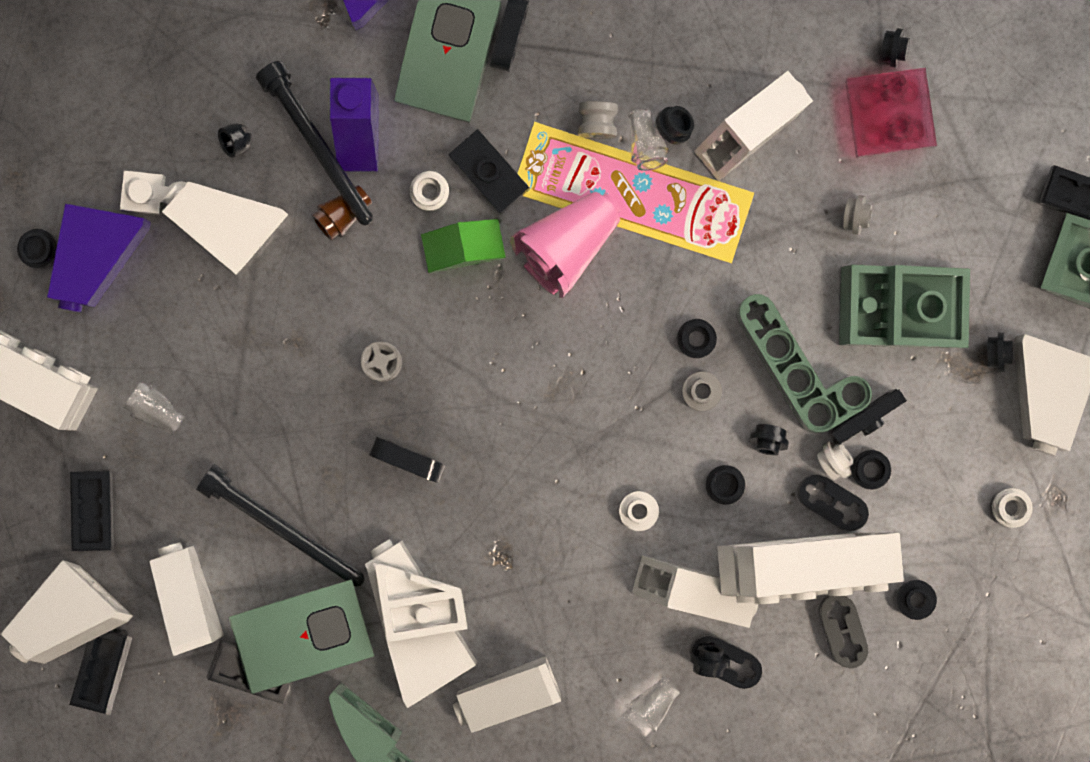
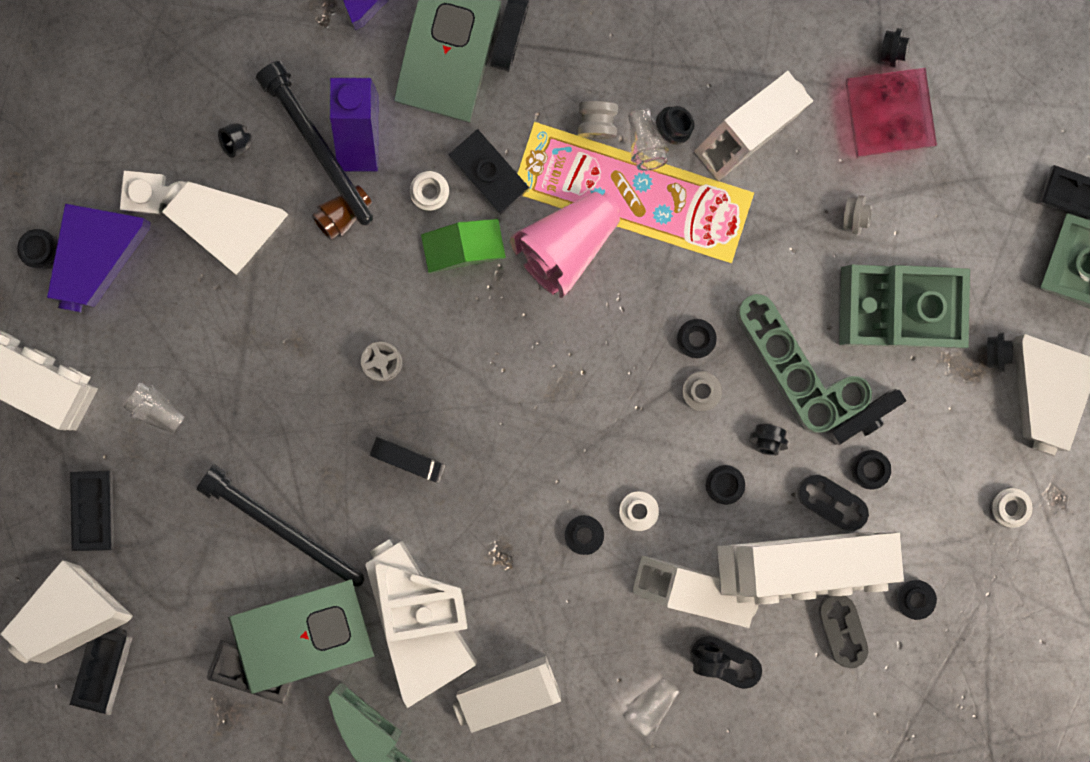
white slope [149,542,224,656] -> none
white plate [817,441,853,480] -> none
none -> black plate [565,515,604,555]

